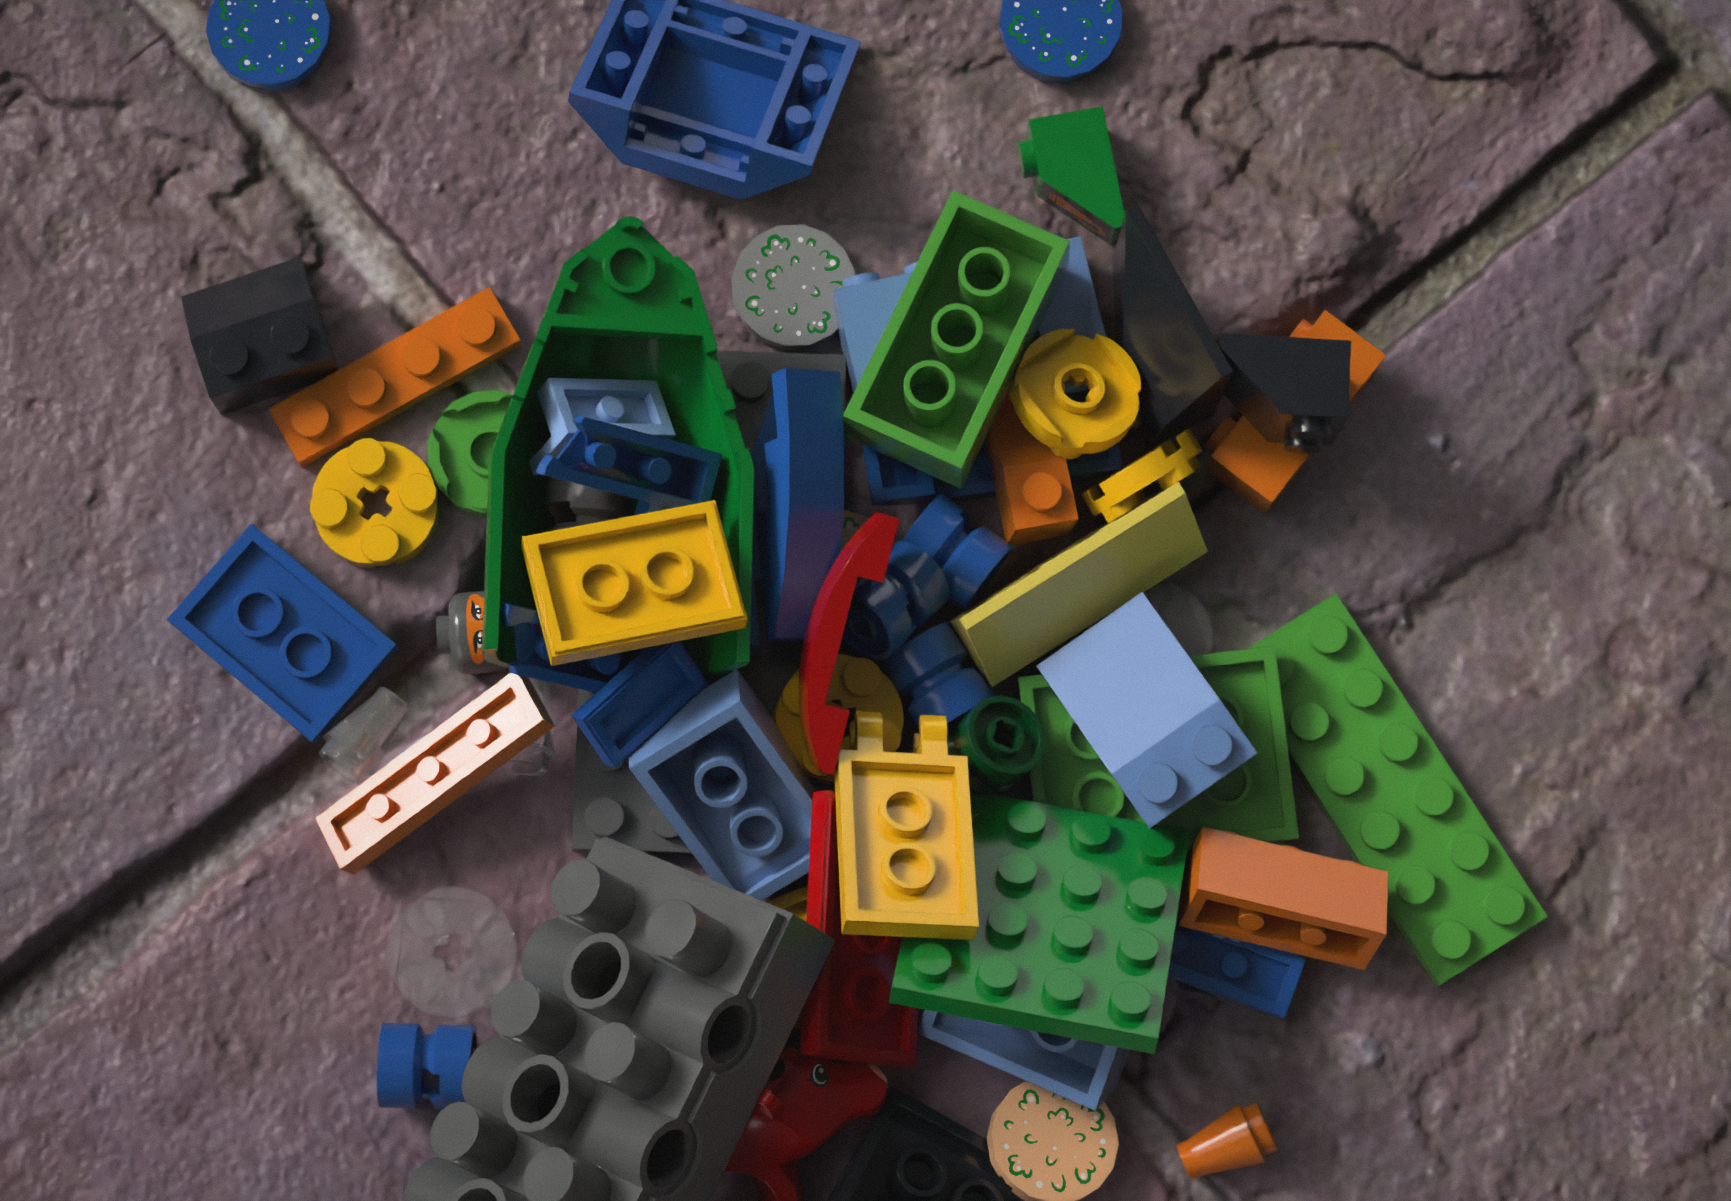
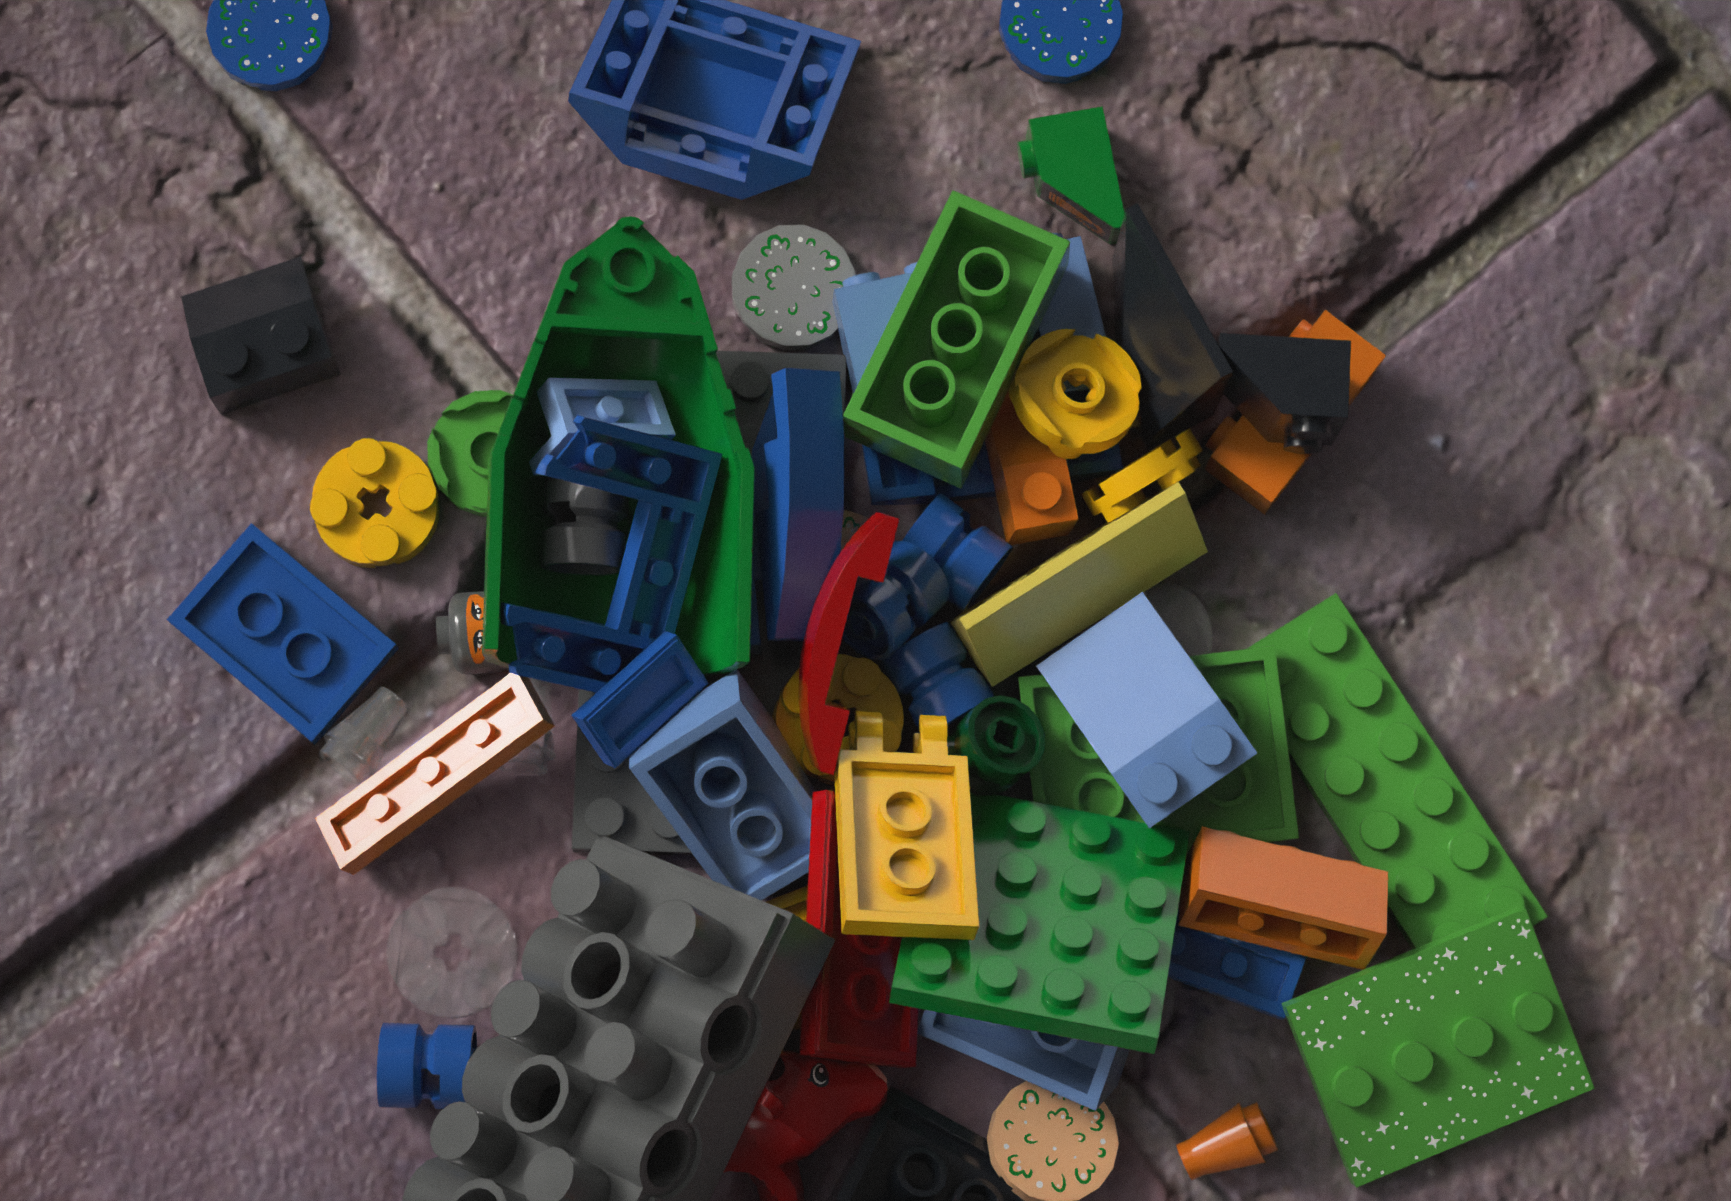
orange plate [268,286,522,467] -> none
yellow tile [521,500,748,666] -> none
none -> bright green plate [1281,906,1595,1188]

